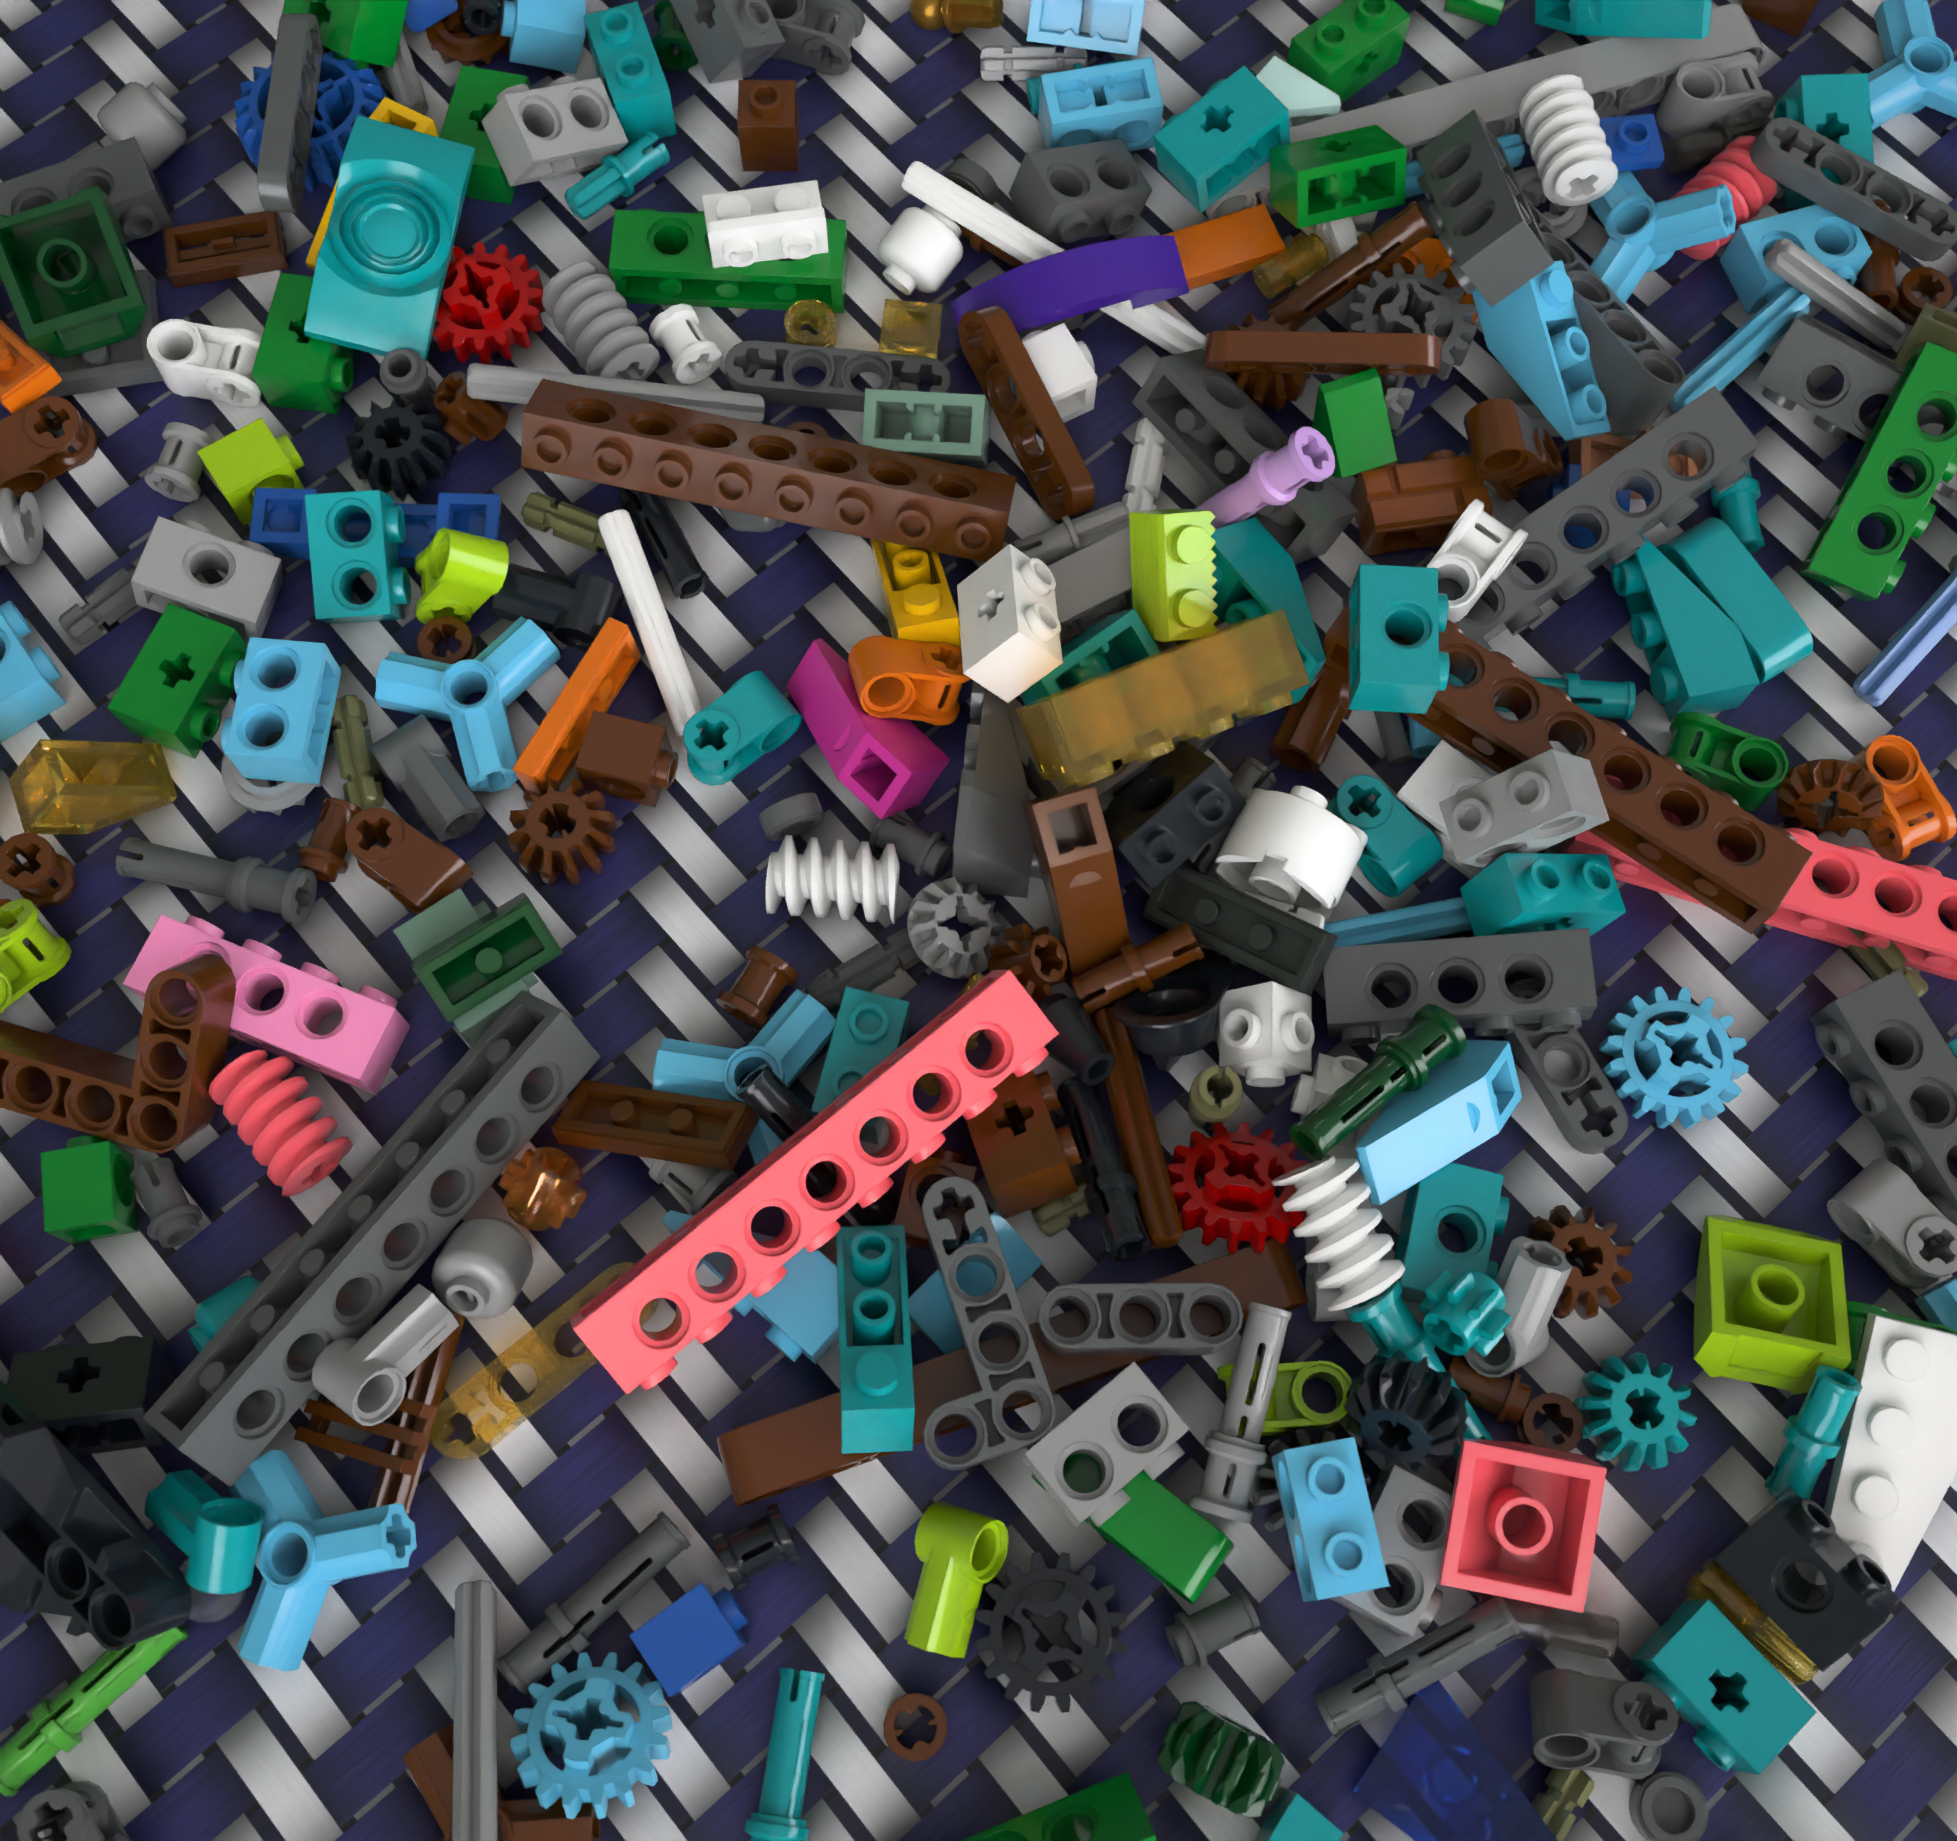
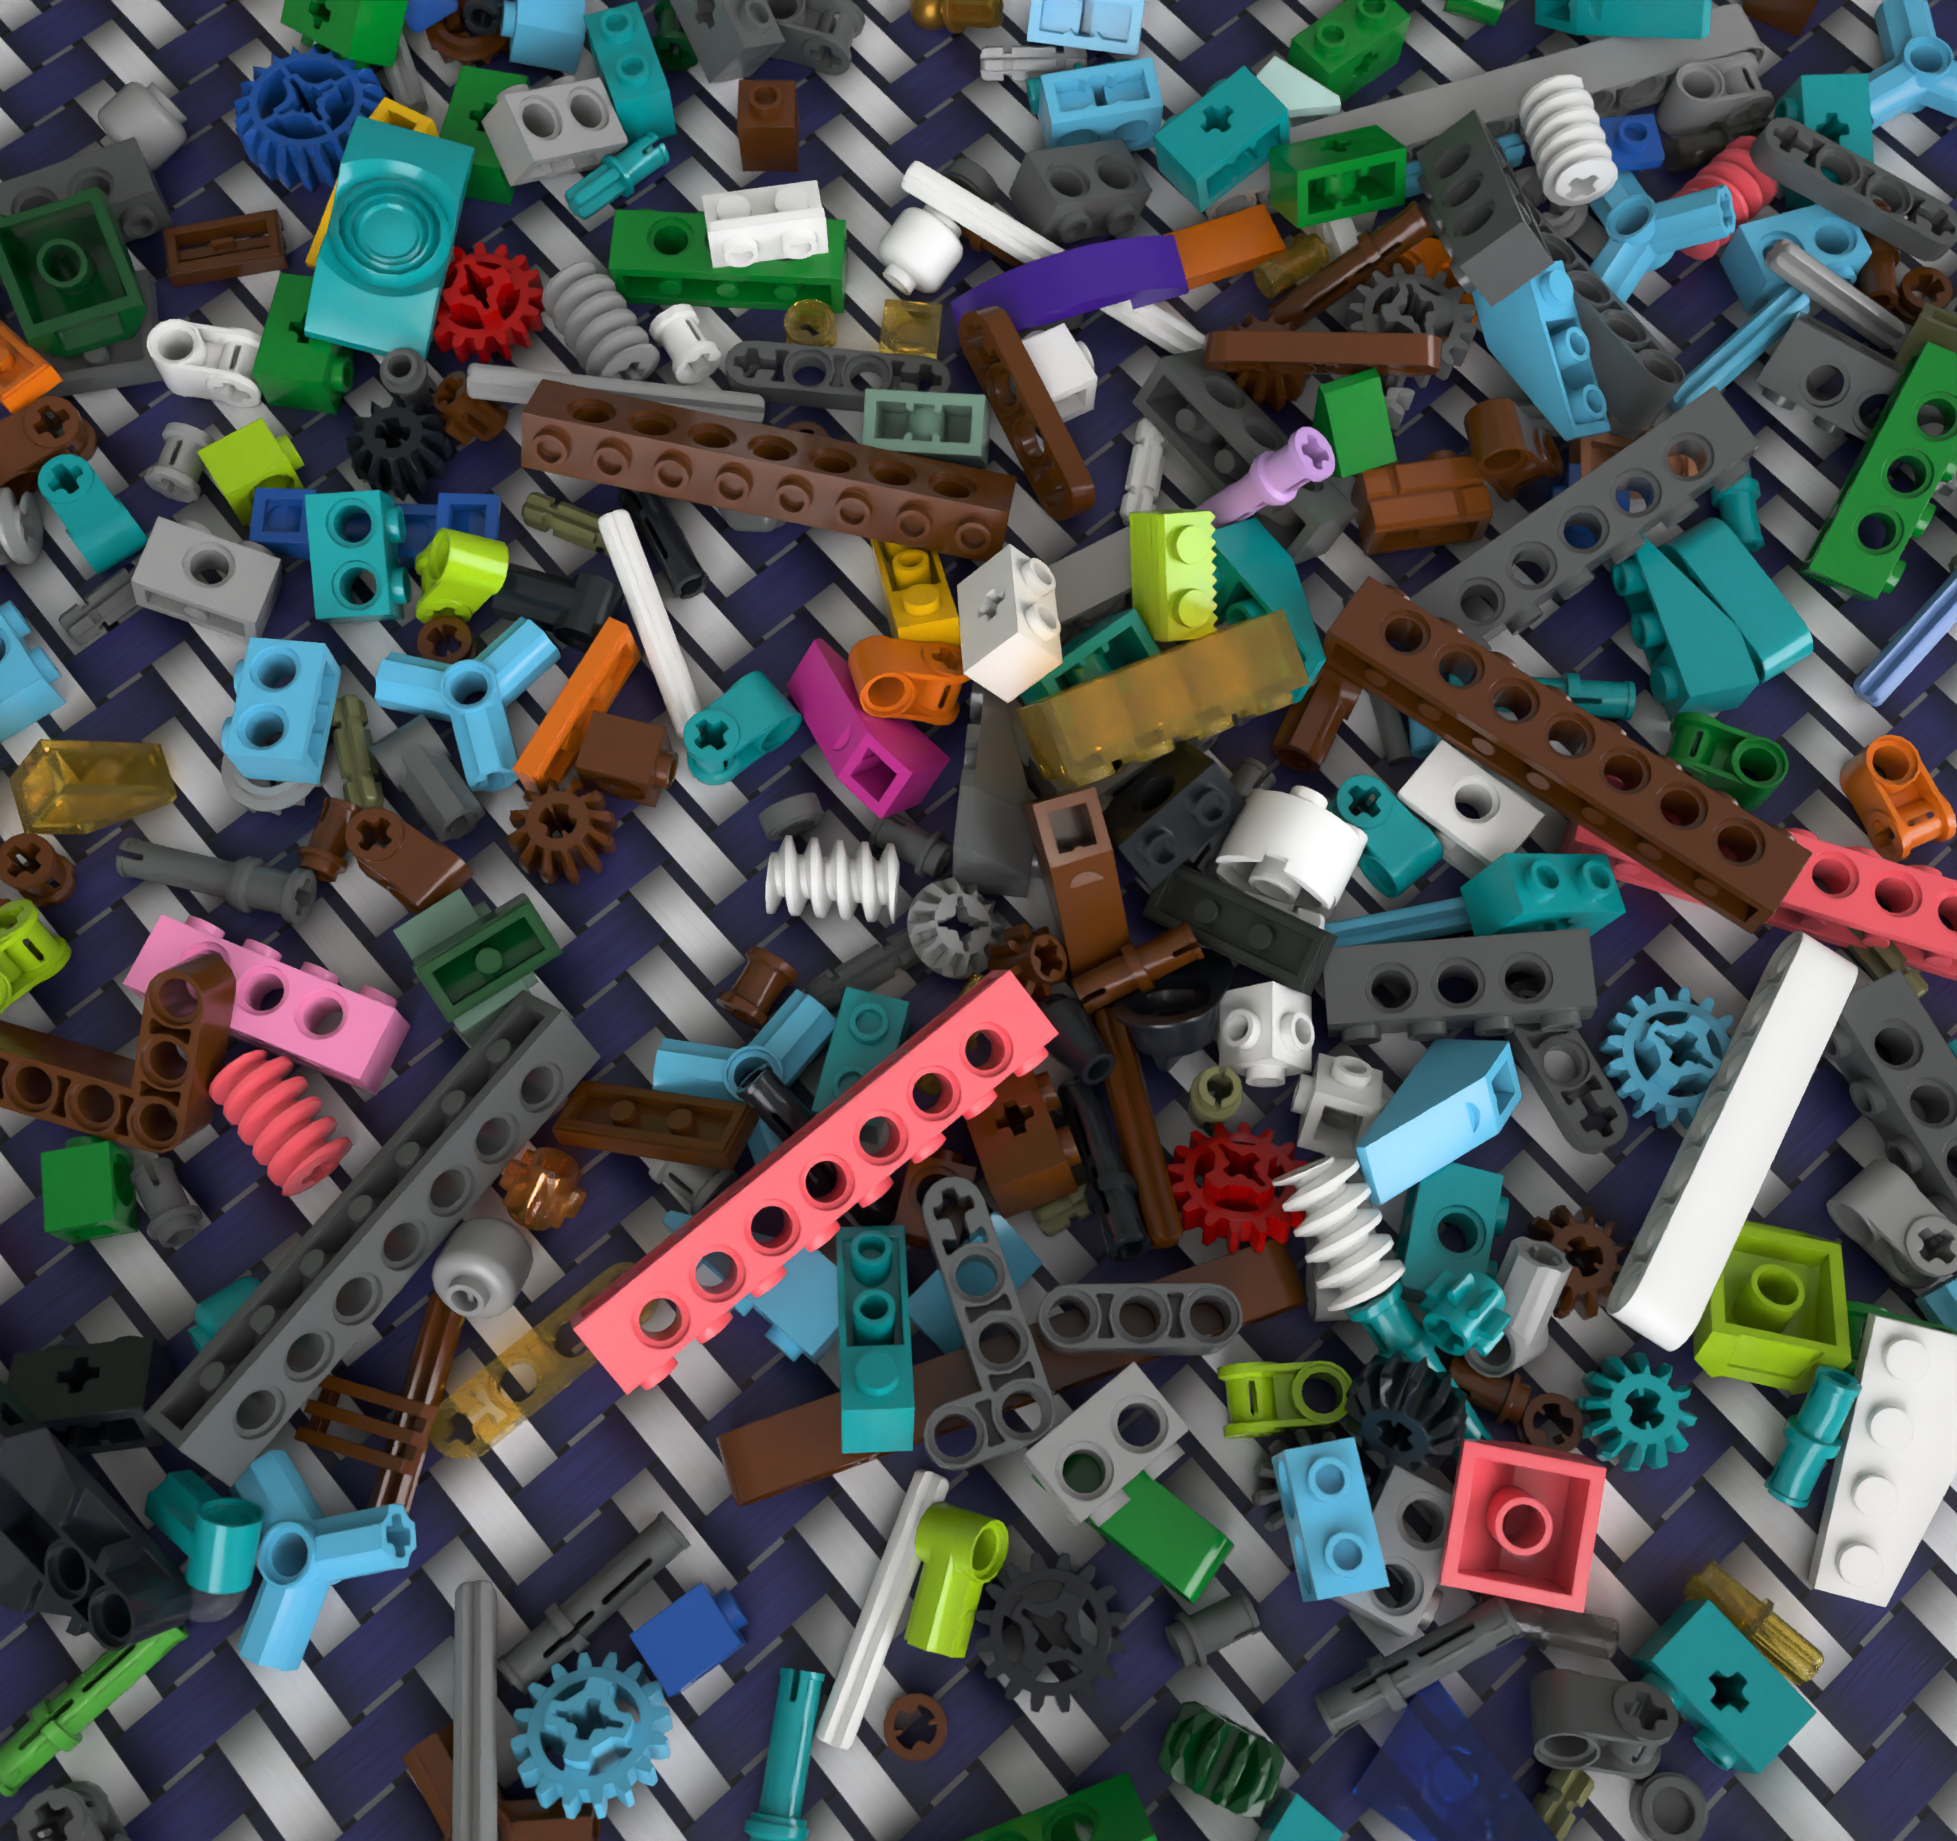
green brick [107,603,248,759] -> none
dark grey beam [257,13,323,212] -> none
light grey piece [311,1283,459,1426] -> none
black bush [712,1503,803,1593] -> none
light grey axle [1013,502,1130,566] -> none
light grey pin [1189,1302,1292,1524] -> none
dark green pin [1289,1004,1467,1161] -> none
teal brick [1348,564,1450,714] -> none
white piece [1426,498,1528,623] -> none
light grey brick [1439,749,1610,868] -> none
black brick [1714,1486,1899,1672] -> none
reddish brown gear [1776,759,1884,838] -> none
none -> teal piece [38,454,148,576]
none -> white axle [816,1469,949,1750]
none -> white beam [1606,930,1858,1352]

